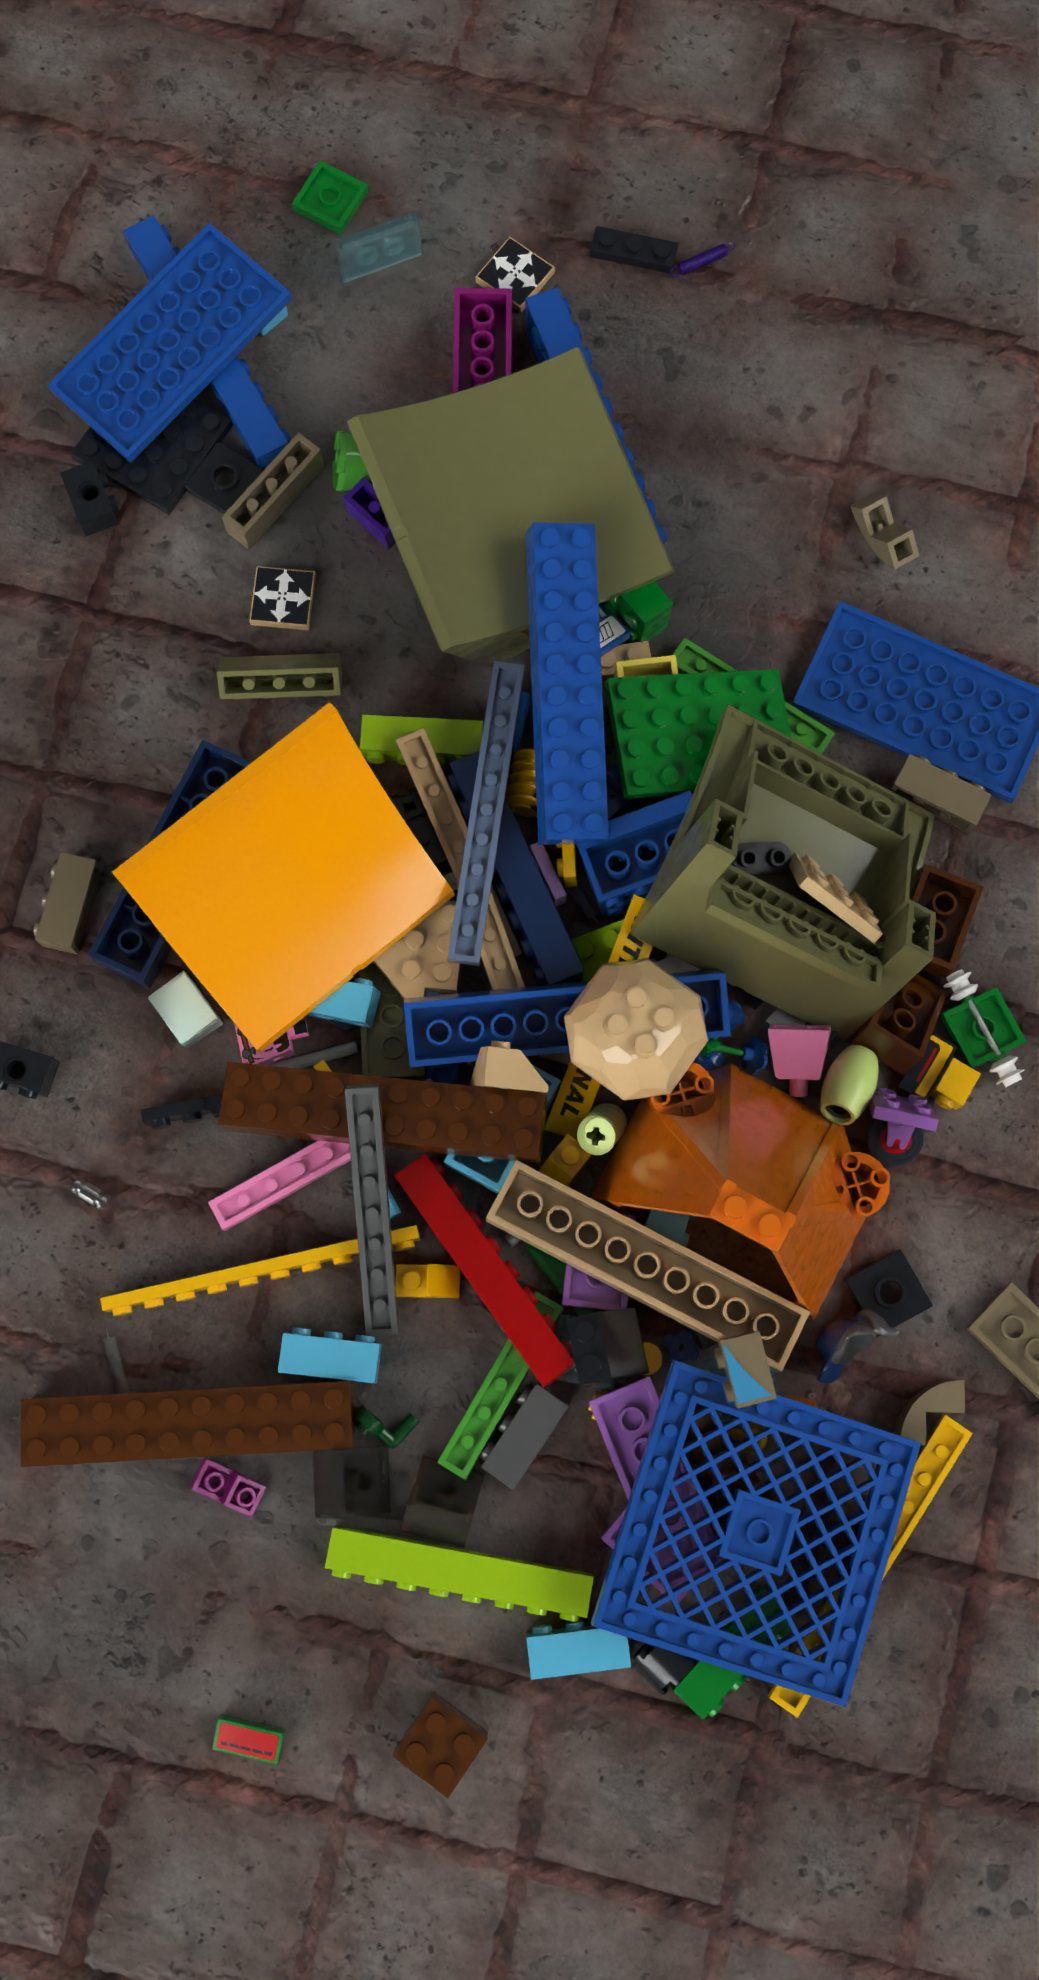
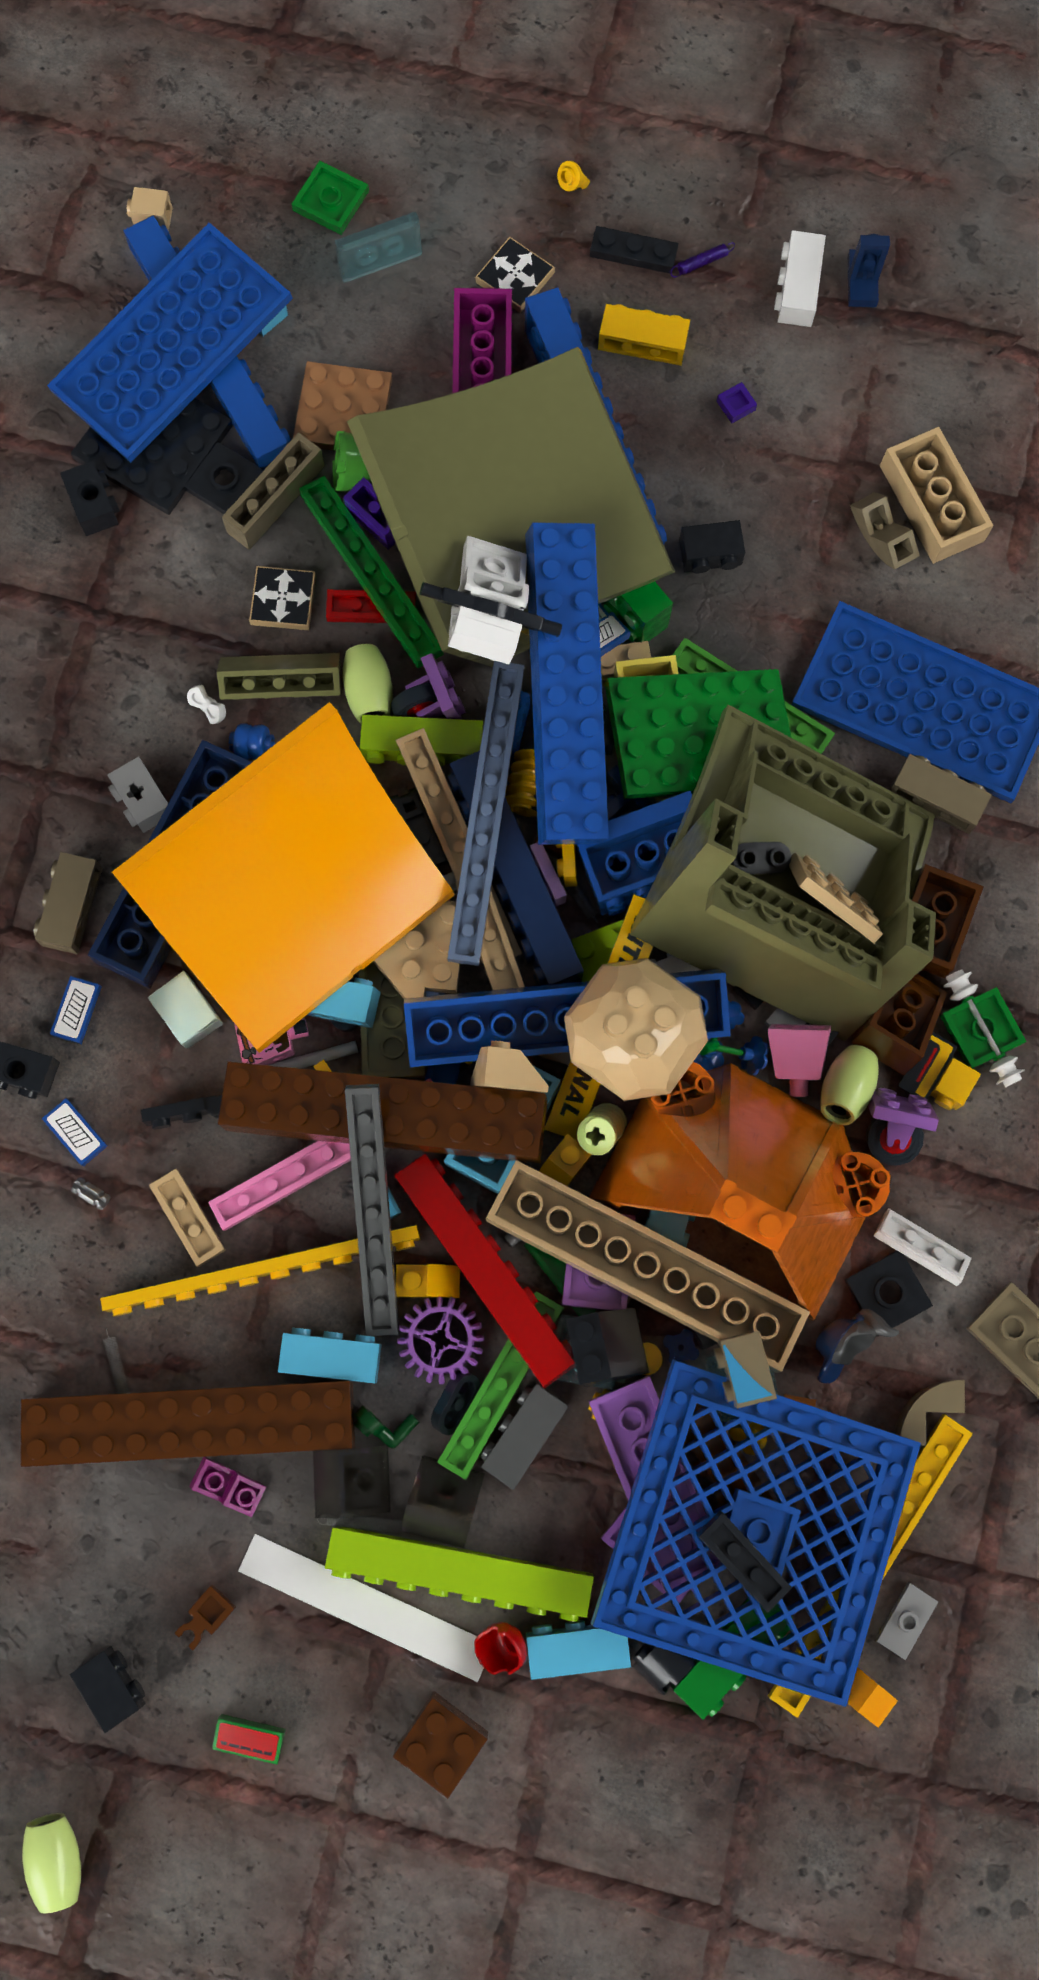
none -> yellowish green piece [22,1813,81,1913]
none -> tile [42,1098,108,1167]
none -> tile [50,976,102,1045]
none -> black brick [69,1646,146,1734]
none -> light grey brick [107,756,168,833]
none -> tan brick [127,187,173,232]
none -> tan plate [149,1168,226,1267]
none -> reddish brown plate [175,1584,236,1651]
none -> white piece [187,685,226,724]
none -> blue piece [229,723,275,760]
none -> white sticker [238,1534,484,1682]
none -> medium nougat plate [293,361,393,451]
none -> green plate [299,476,444,668]
none -> red plate [326,589,416,623]
none -> yellowish green piece [343,644,393,723]
none -> medium lavender plate [391,653,466,720]
none -> medium lavender gear [397,1297,484,1384]
none -> white piece [419,536,562,664]
none -> black plate [431,1371,480,1435]
none -> red hair [474,1622,528,1675]
none -> yellow plate [557,161,590,191]
none -> yellow brick [598,304,690,366]
none -> black brick [679,520,746,574]
none -> black plate [696,1511,792,1612]
none -> dark purple plate [716,382,757,424]
none -> white brick [774,230,826,327]
none -> dark blue bracket [847,234,890,307]
none -> light orange slope [847,1667,898,1728]
none -> white tile [874,1208,972,1286]
none -> light grey plate [875,1582,938,1660]
none -> tan brick [880,427,994,564]

